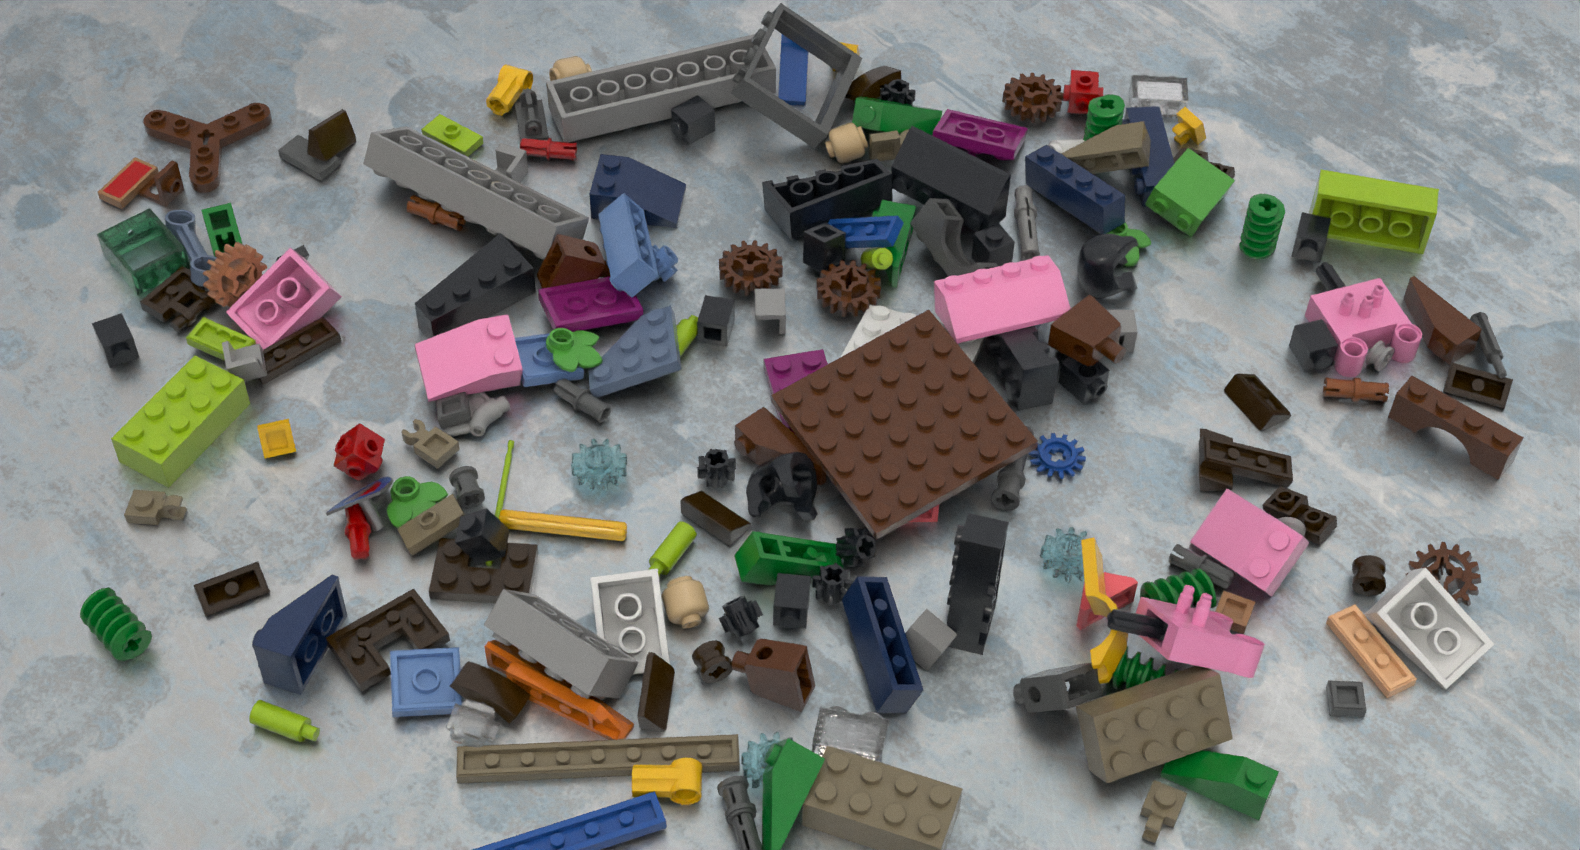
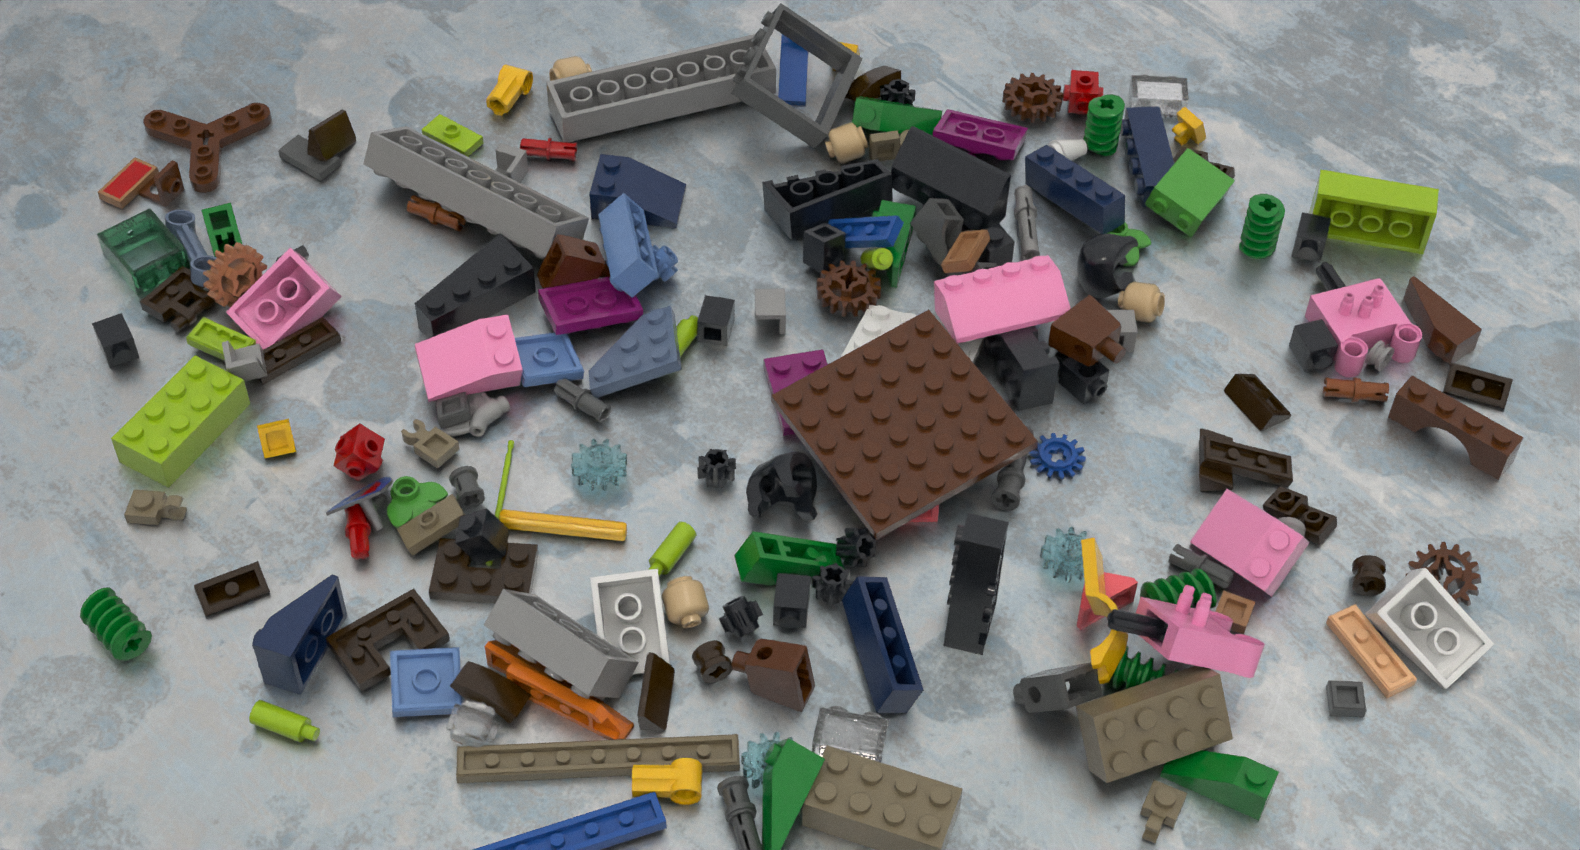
dark grey hinge [515,88,549,140] -> none
bright green plate [546,328,603,372] -> none
black brick [670,95,715,145] -> none
dark brown slope [680,491,751,546] -> none
reddish brown gear [719,240,783,296] -> none
reddish brown slope [734,407,826,486] -> none
light grey panel [905,609,957,670] -> none
dark tan slope [1061,121,1151,174] -> none
dark grey axle [1470,312,1507,379] -> none
none -> medium nougat tile [941,230,990,273]
none -> tan head [1118,282,1165,323]

